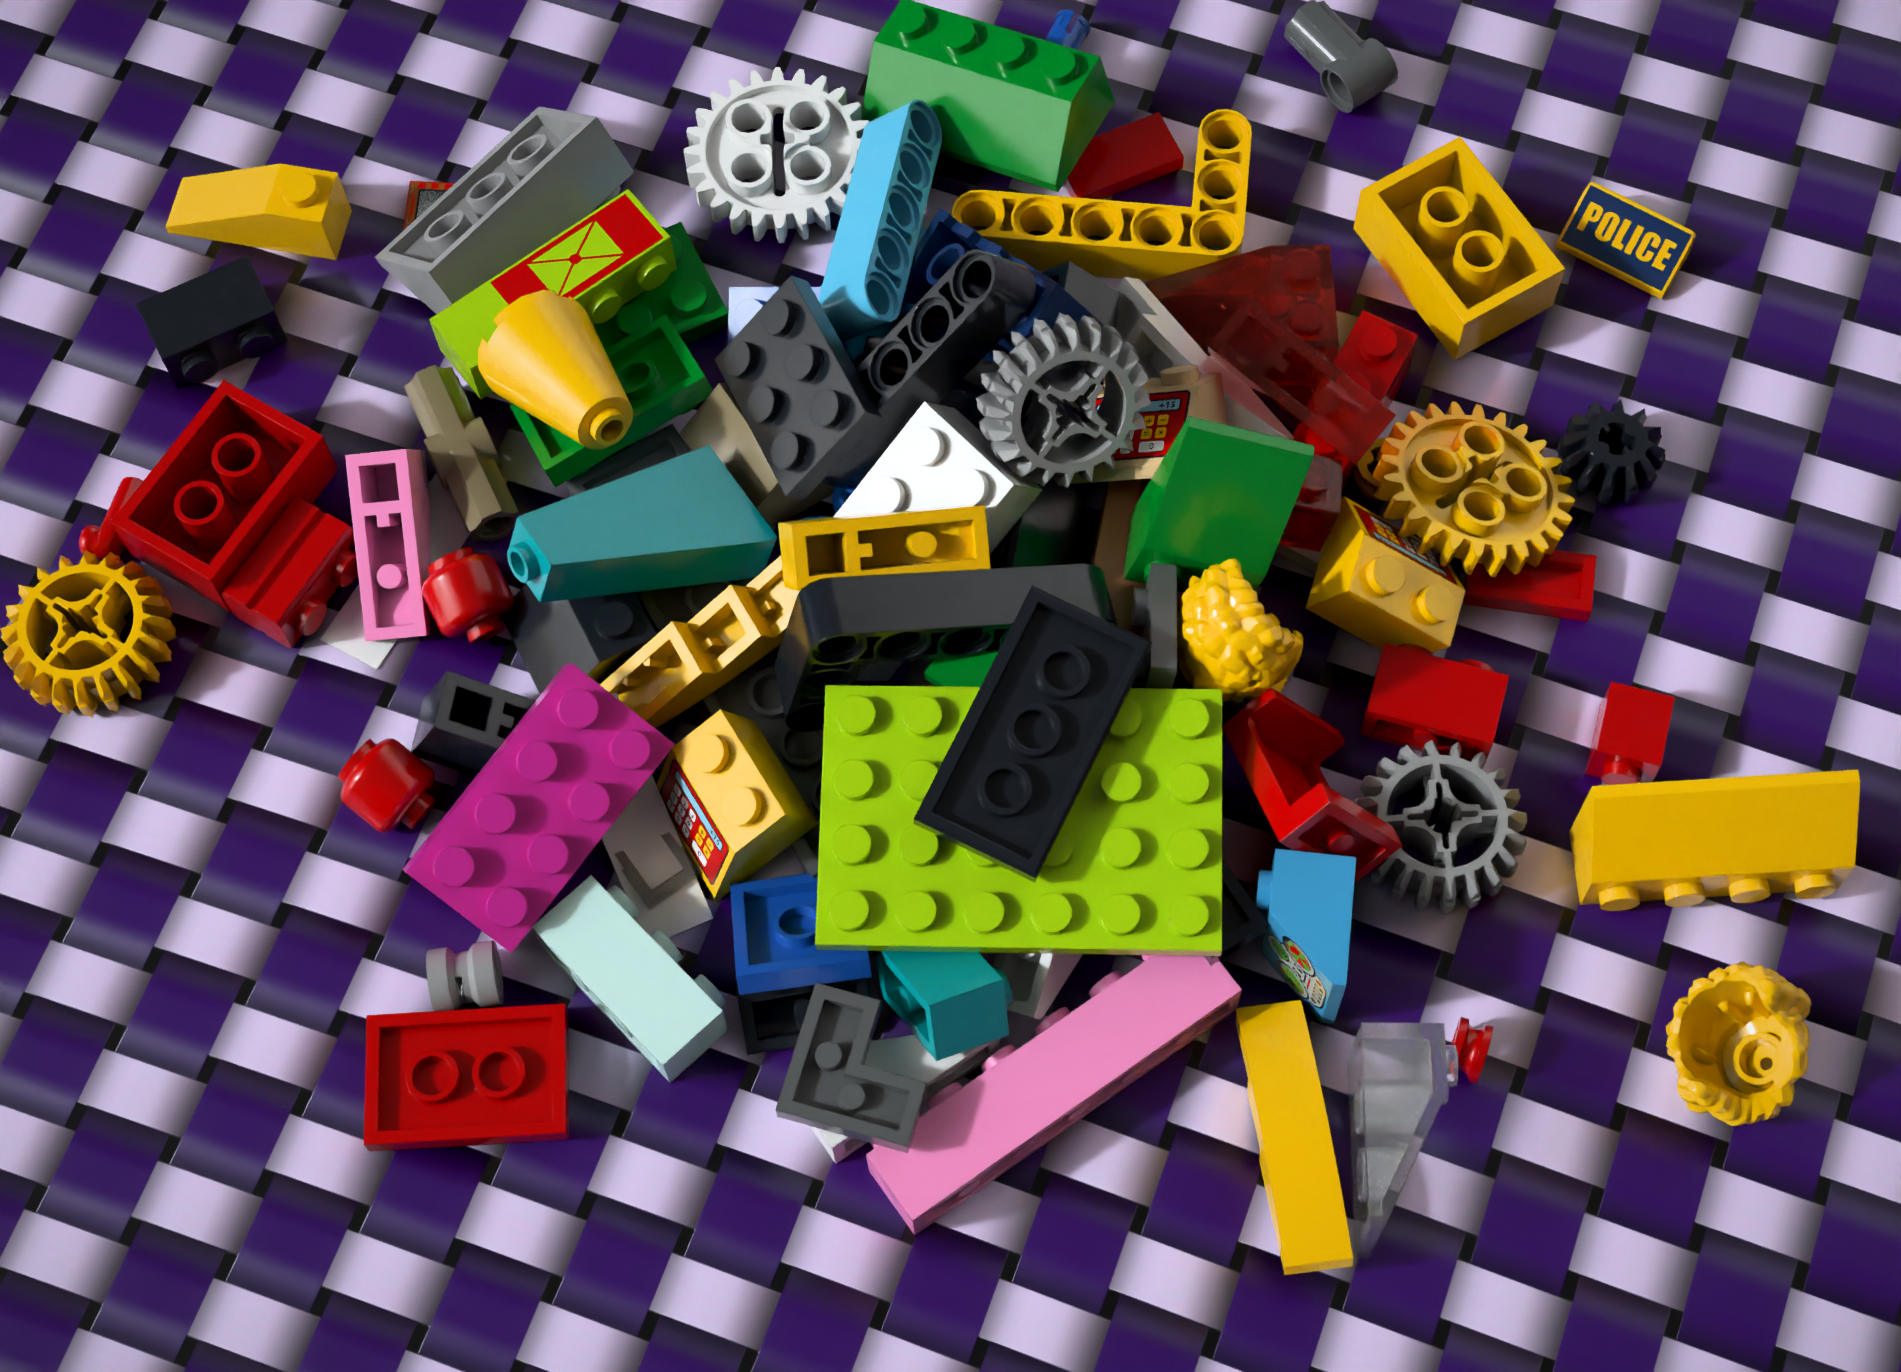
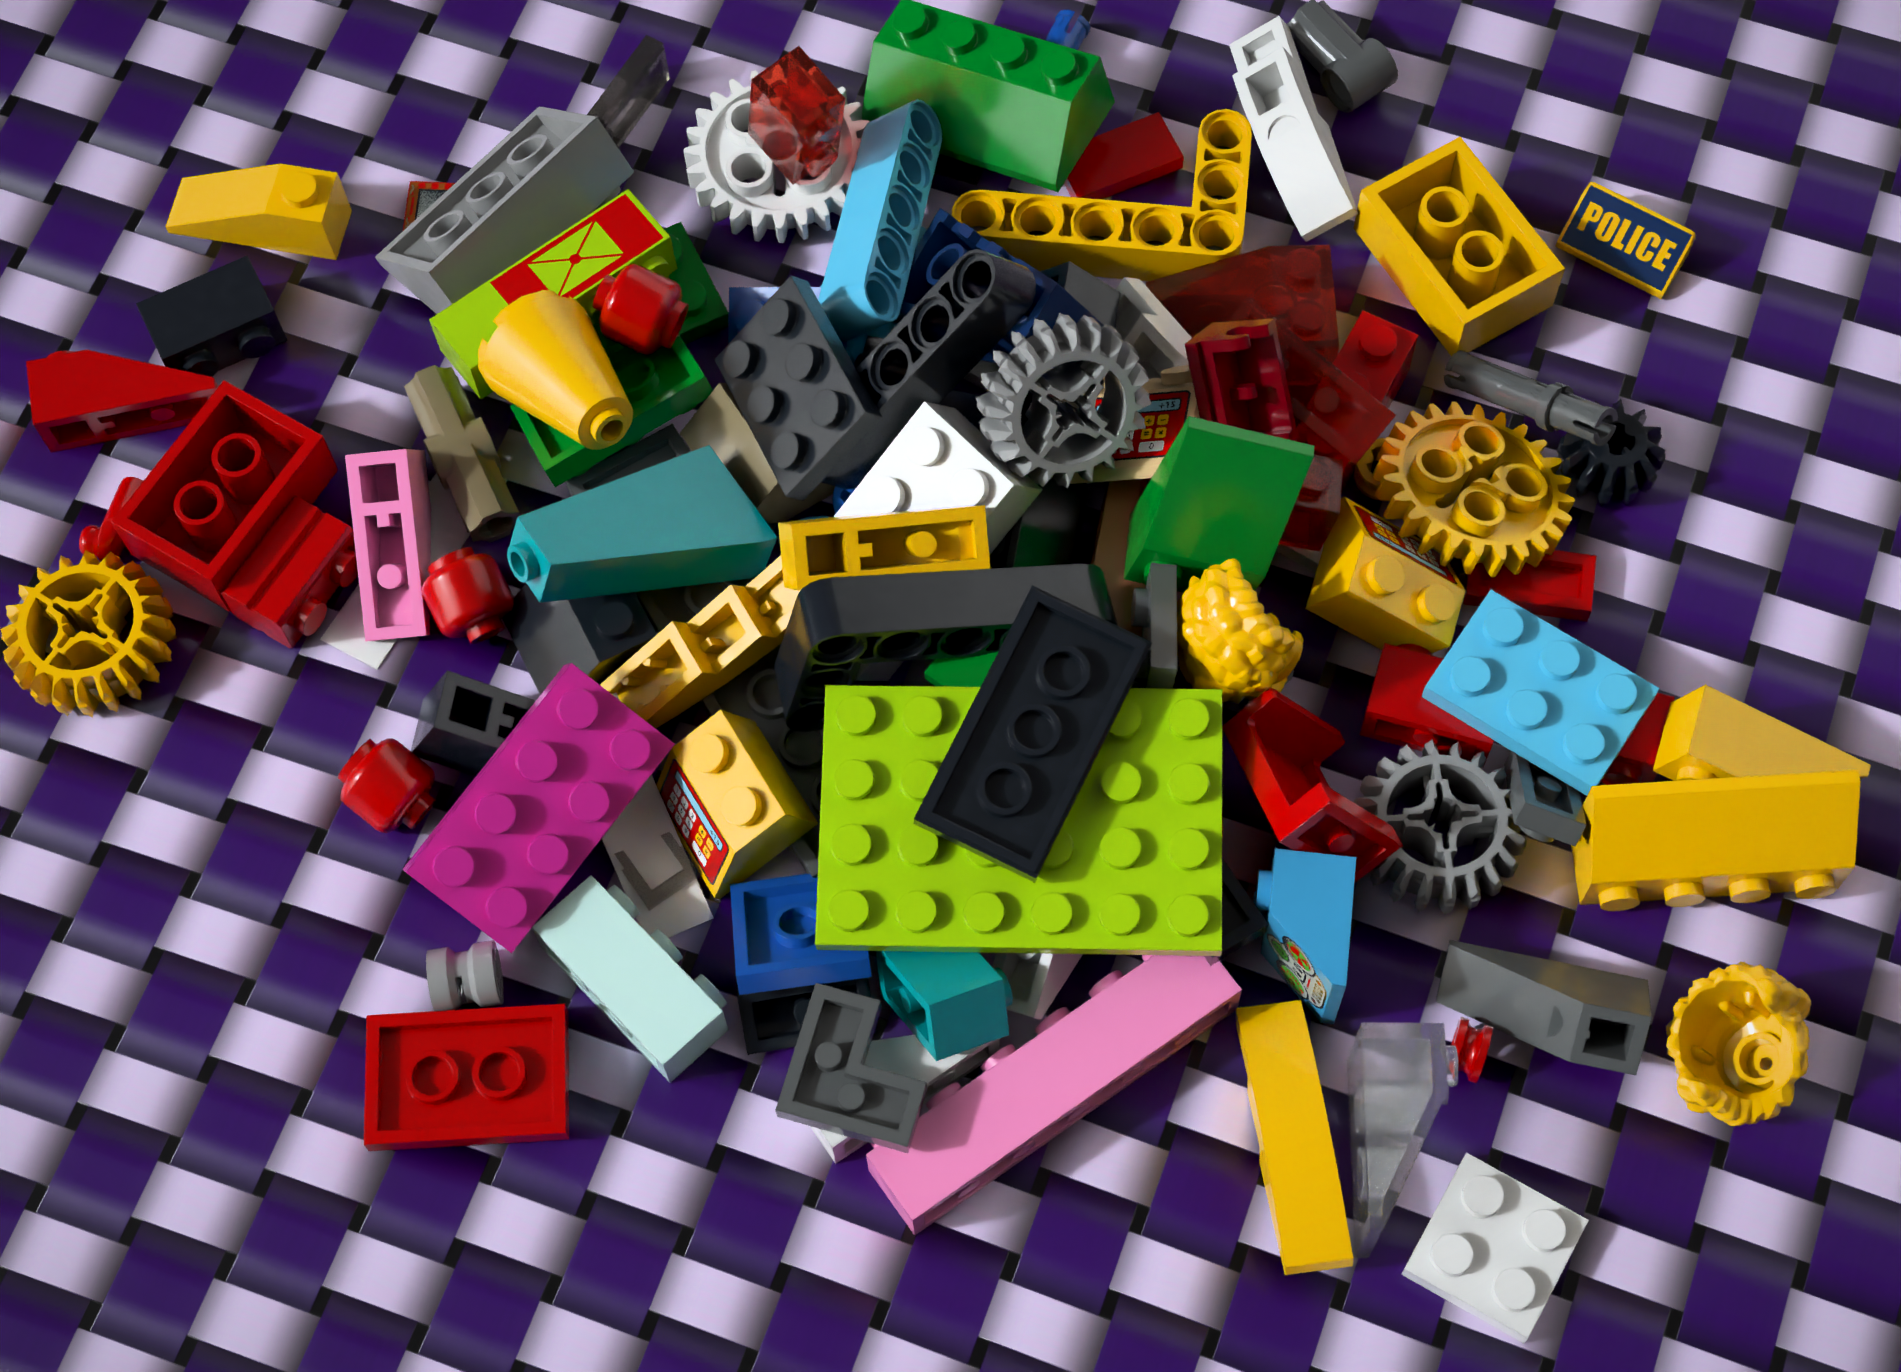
none -> red slope [26,350,219,453]
none -> clear smoke tile [587,35,670,148]
none -> red head [592,264,689,355]
none -> clear red brick [748,46,845,185]
none -> dark red hinge [1185,318,1298,441]
none -> white slope [1229,16,1358,242]
none -> white plate [1401,1152,1589,1344]
none -> medium azure plate [1421,590,1660,796]
none -> dark grey slope [1436,940,1652,1075]
none -> dark grey pin [1444,350,1618,446]
none -> dark grey plate [1504,751,1587,846]
none -> yellow slope [1653,684,1871,781]

